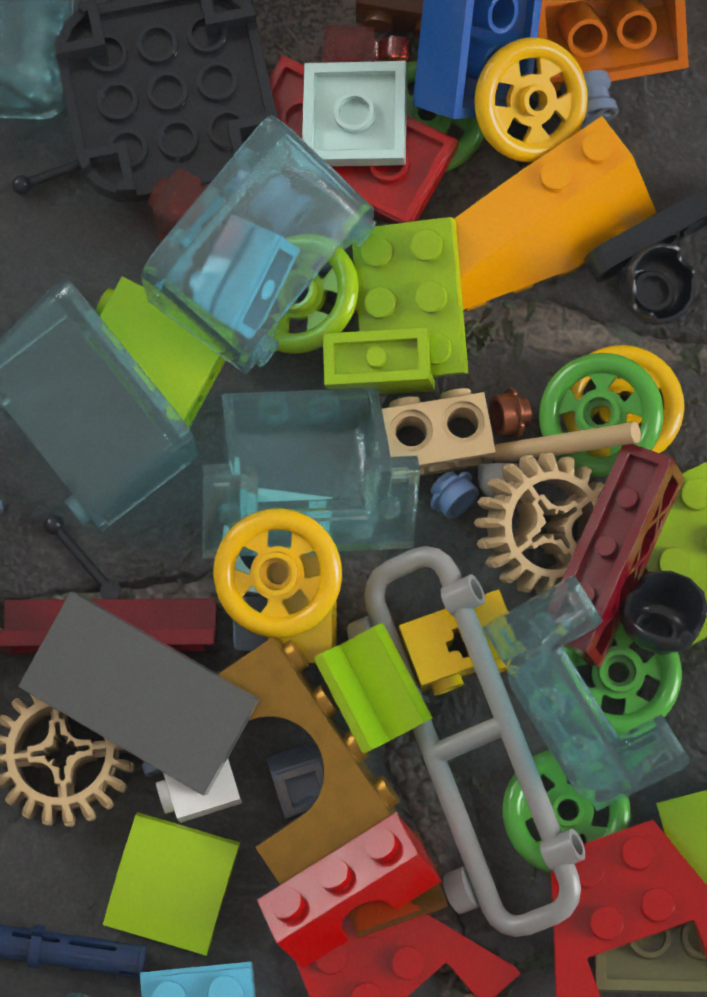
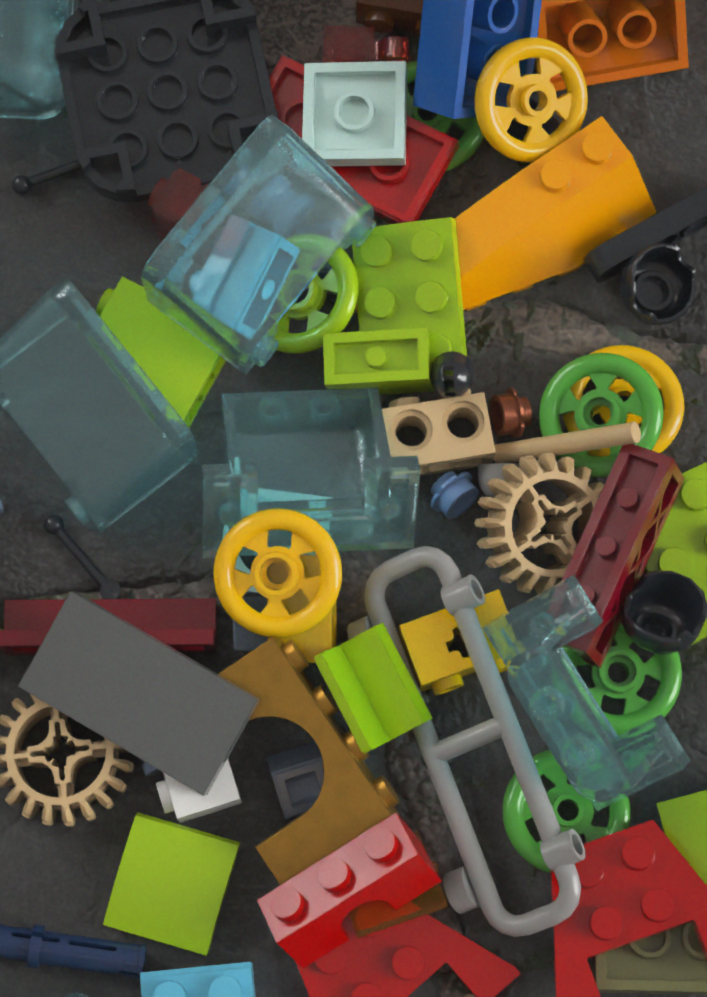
sand blue wheel [560,70,619,128] -> none
none -> black hinge [431,352,474,398]

